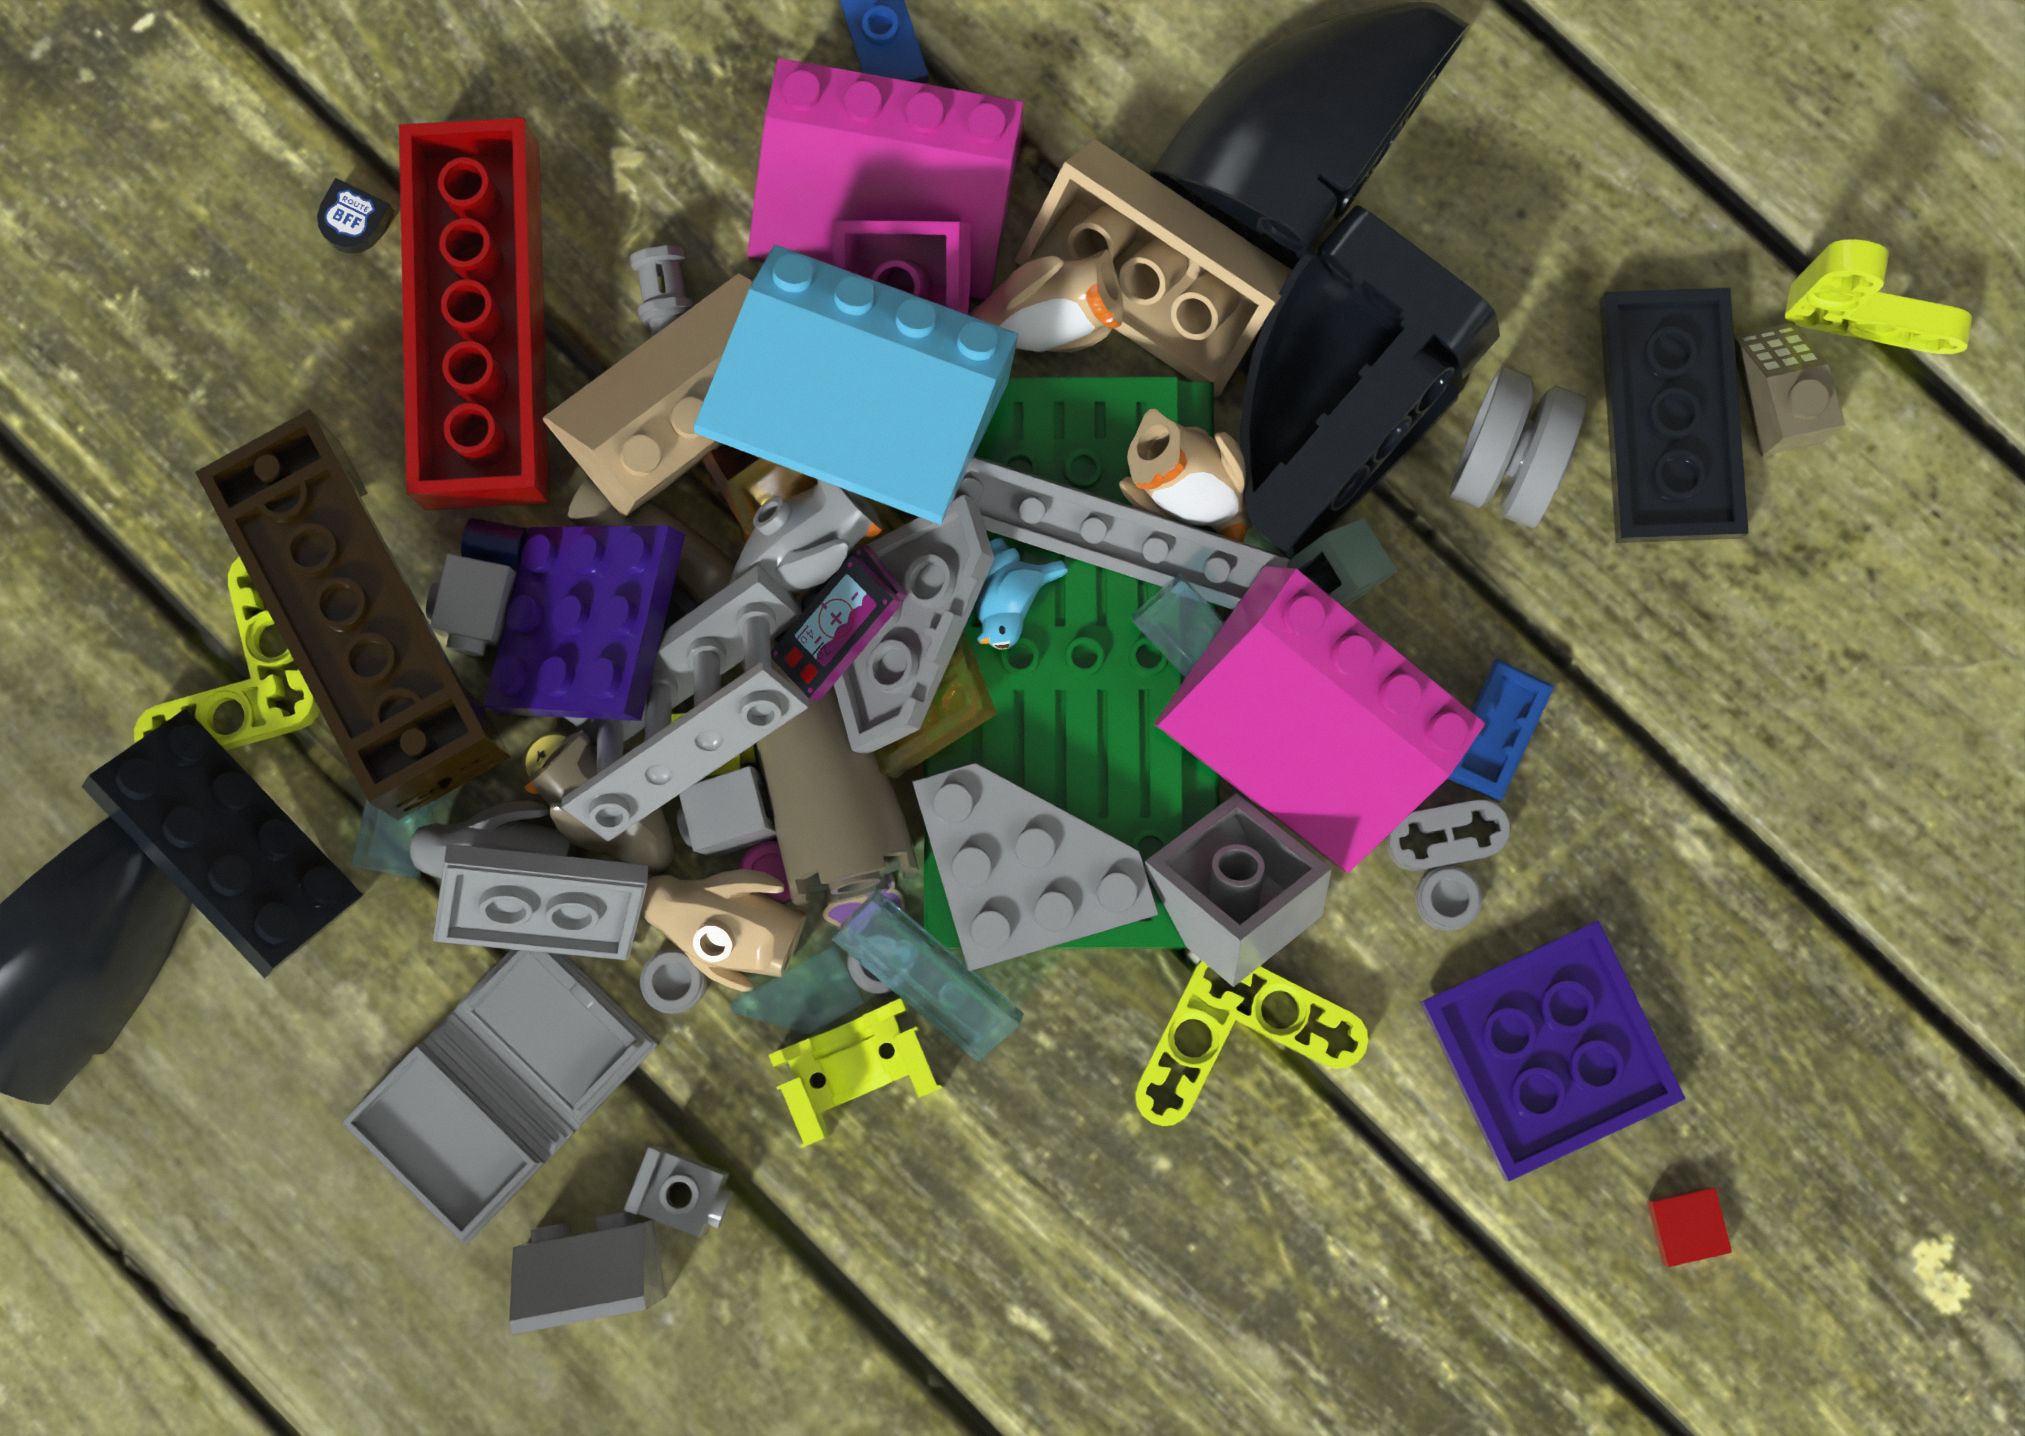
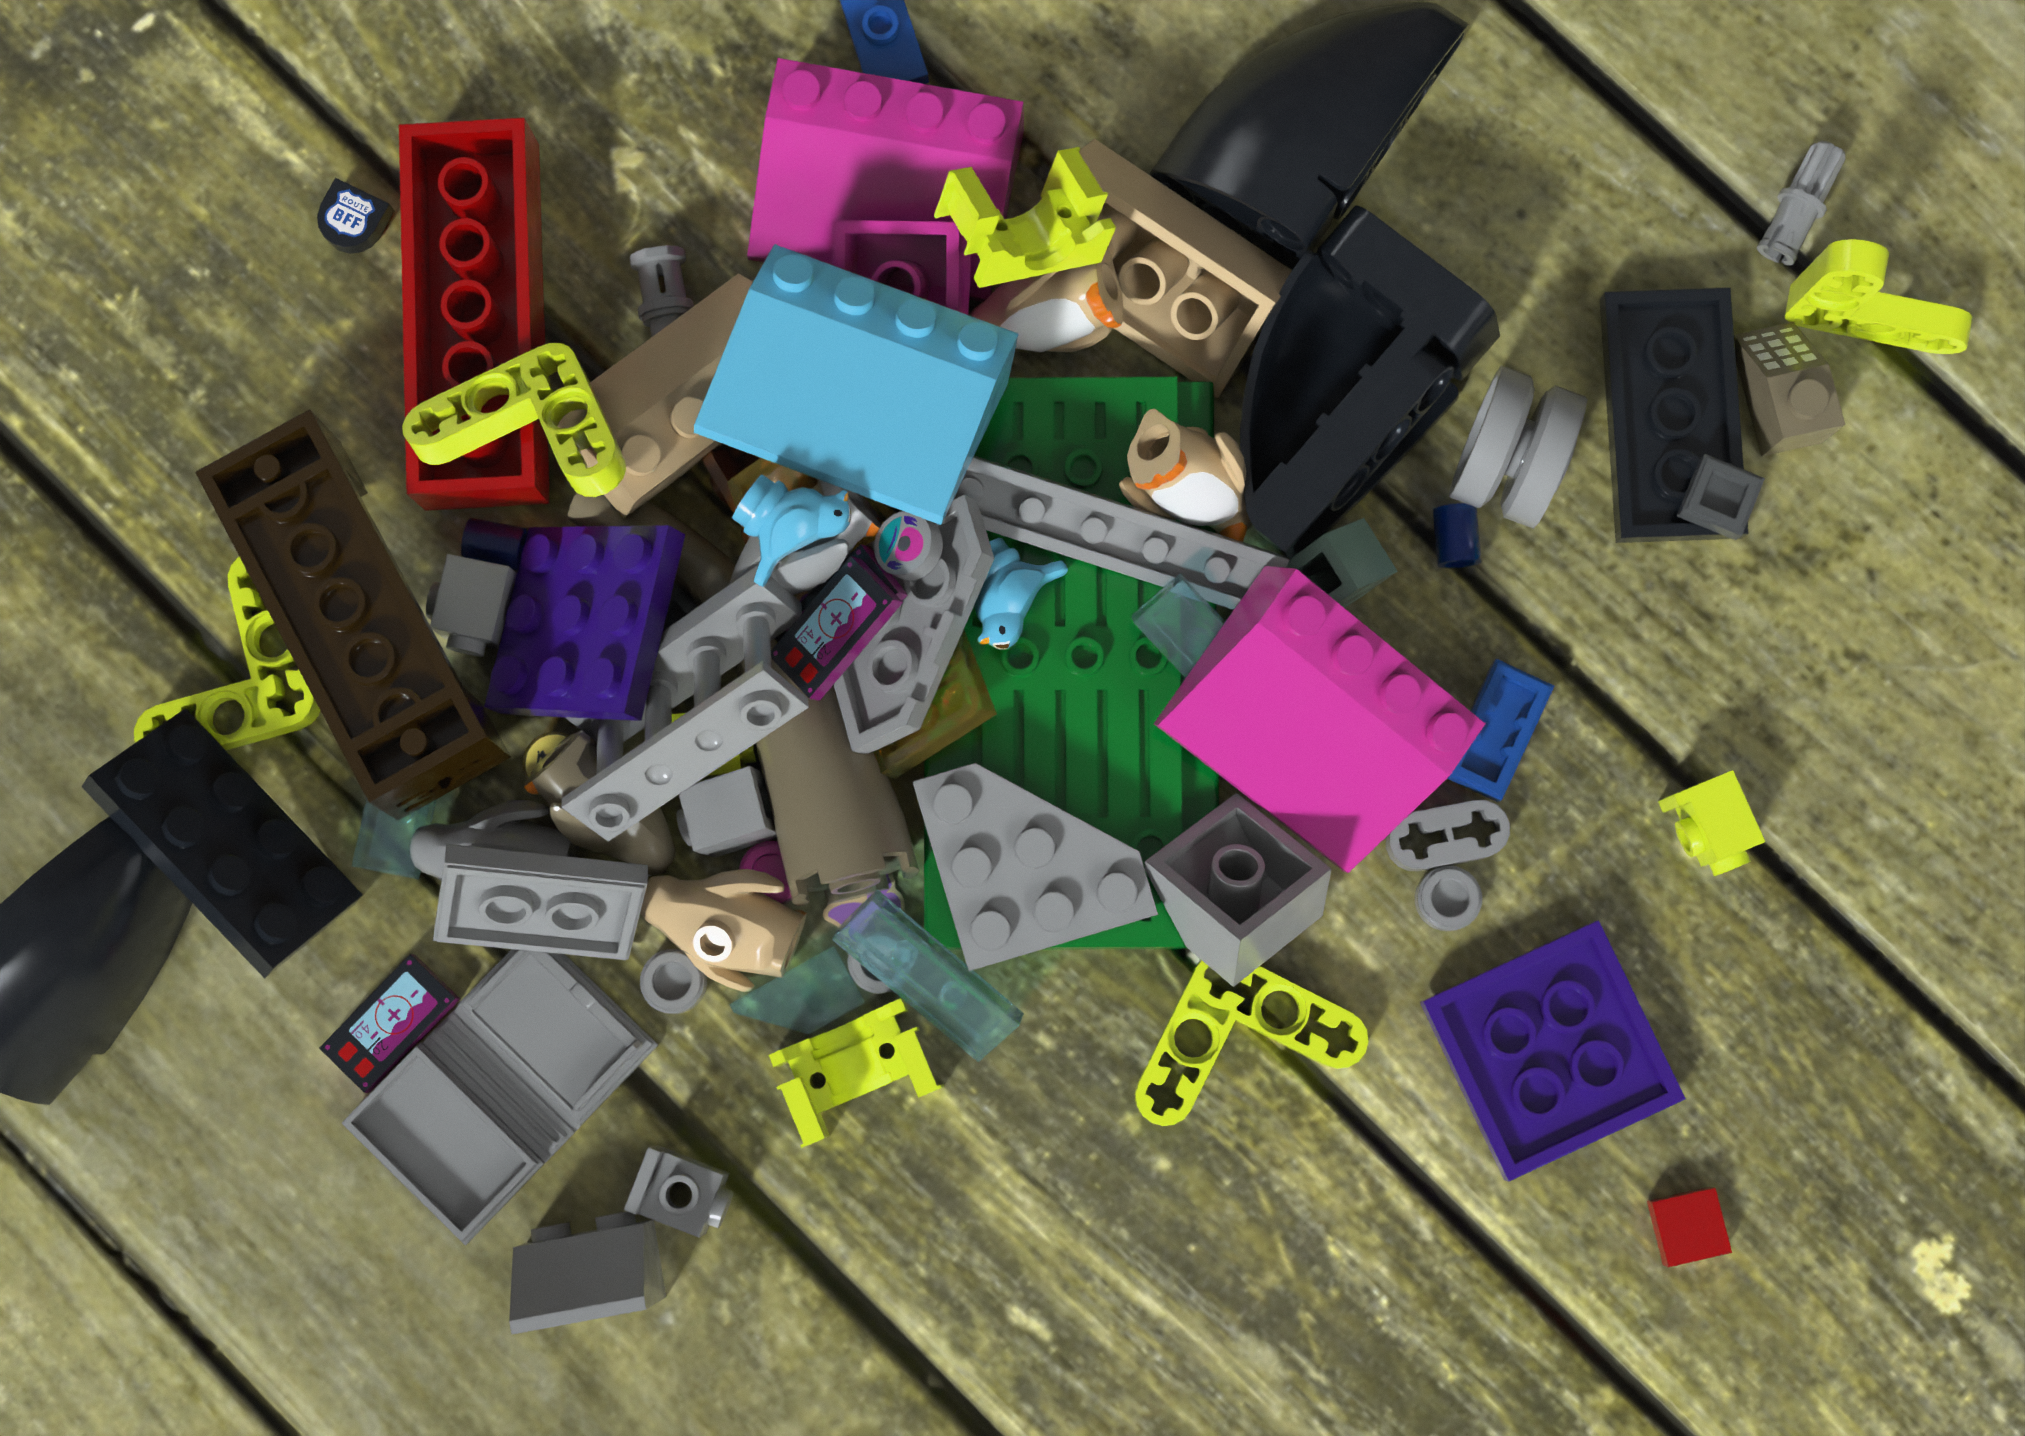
none -> tile [319,954,460,1093]
none -> neon yellow beam [402,343,626,497]
none -> medium azure animal [732,474,852,587]
none -> tile [874,511,943,581]
none -> neon yellow piece [934,147,1116,288]
none -> clear blue hinge [1432,503,1482,568]
none -> neon yellow brick [1658,770,1765,876]
none -> dark grey tile [1677,454,1765,540]
none -> light grey axle [1757,140,1846,265]

